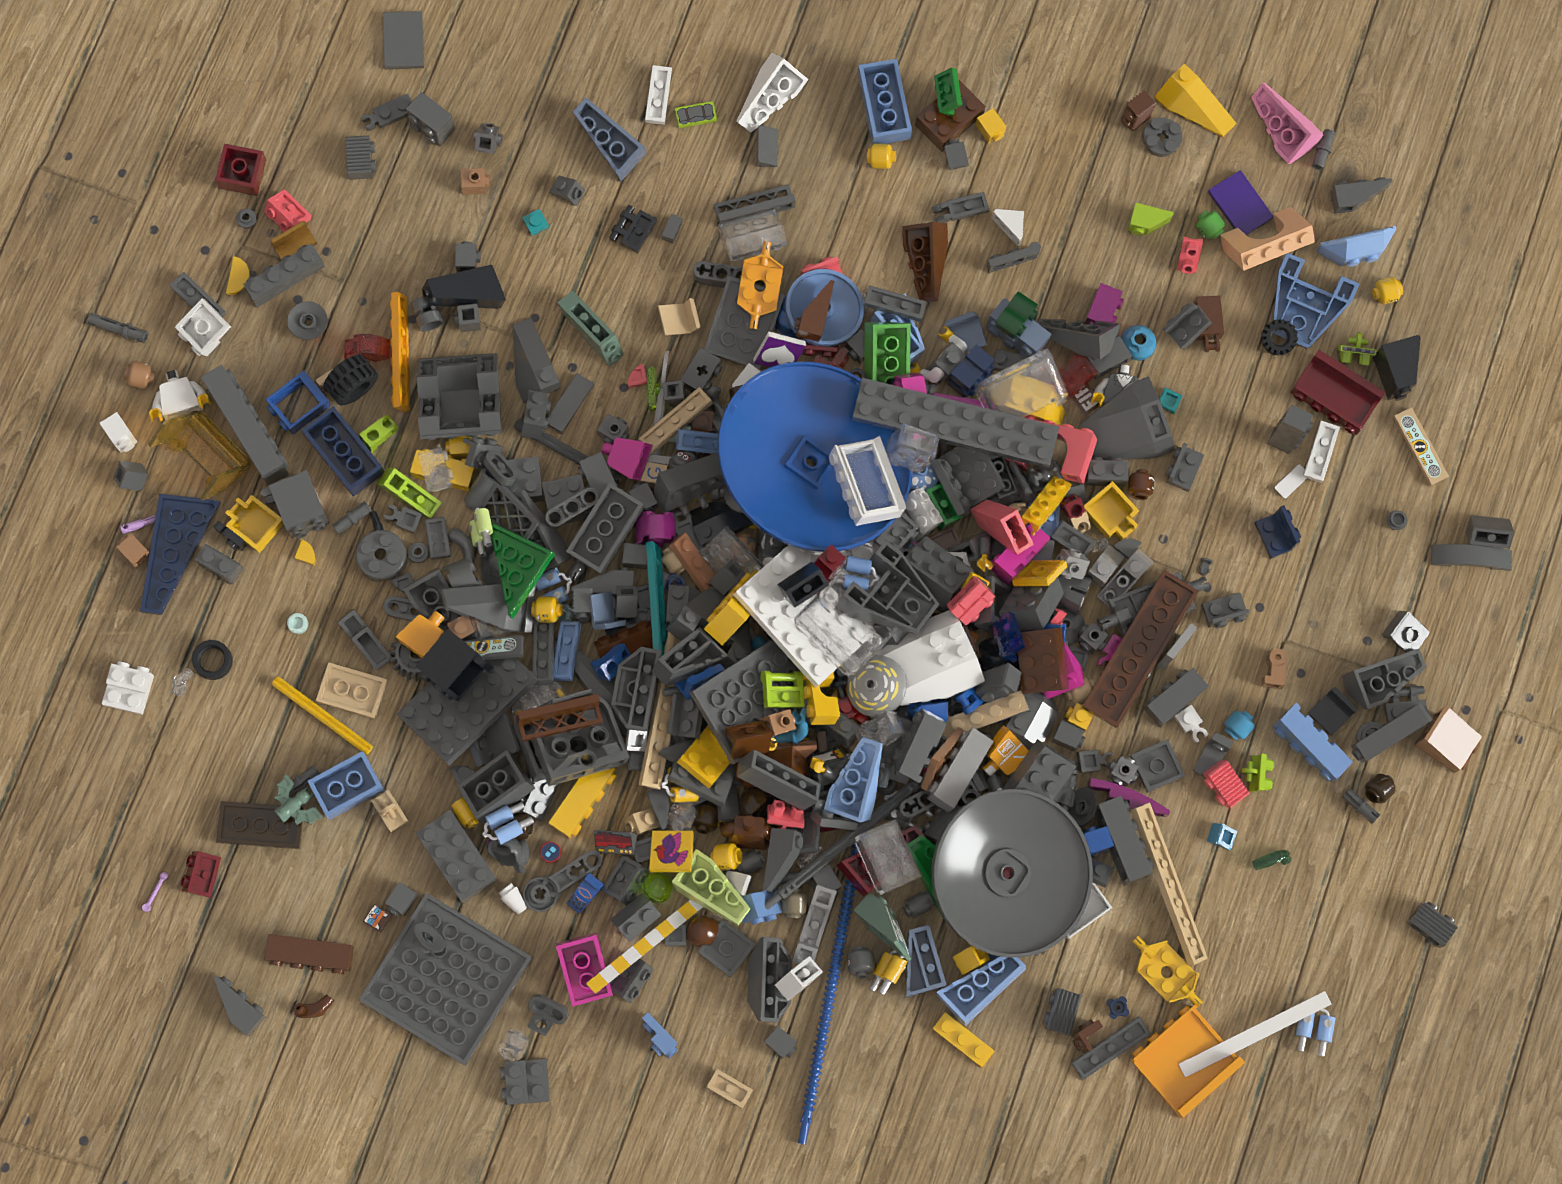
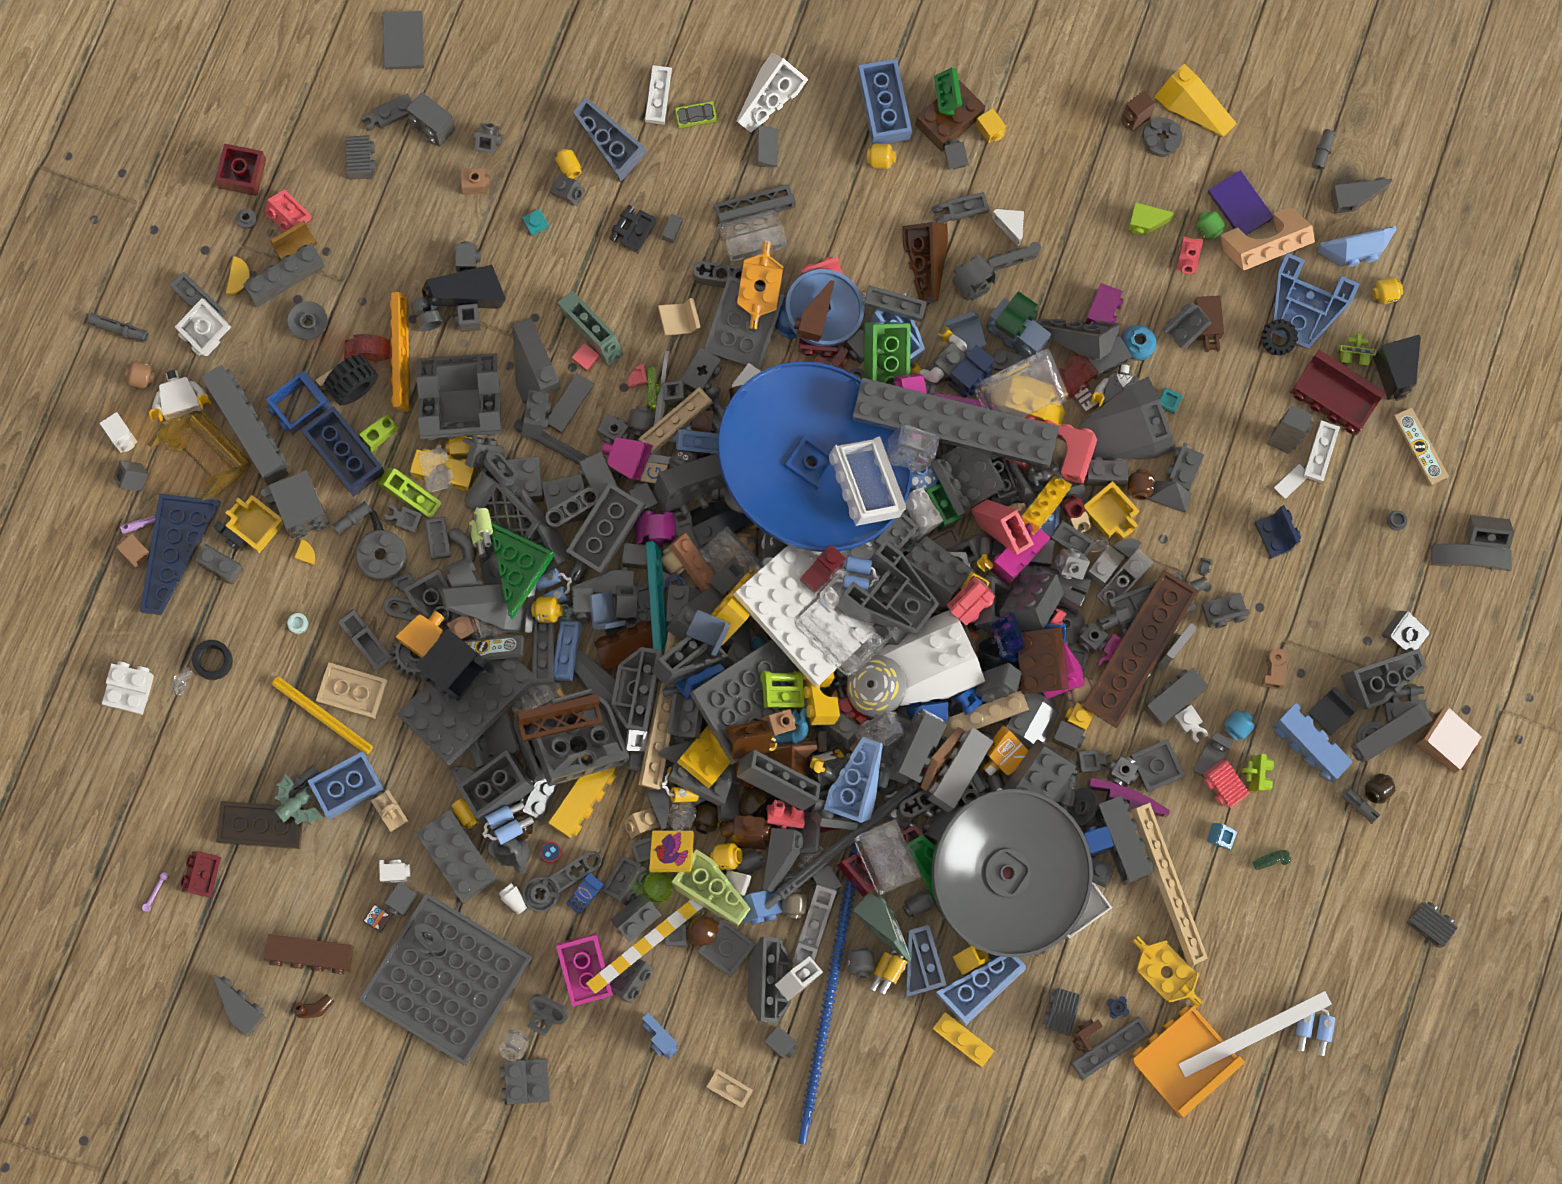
dark grey plate [408,543,429,563] -> none
blue leg [590,643,631,681] -> none
slope [594,830,637,855] -> none
tile [753,331,806,367] -> none
black brick [777,562,829,608] -> none
yellow tile [1012,560,1067,586] -> none
bright pink wedge [1251,83,1323,164] -> none
none -> white brick [379,860,411,883]
none -> yellow brick [555,149,582,179]
none -> coral tile [572,343,600,371]
none -> dark grey head [627,406,655,436]
none -> sand blue piece [686,610,730,656]
none -> dark grey brick [952,254,998,301]
none -> dark grey slope [1147,481,1192,513]

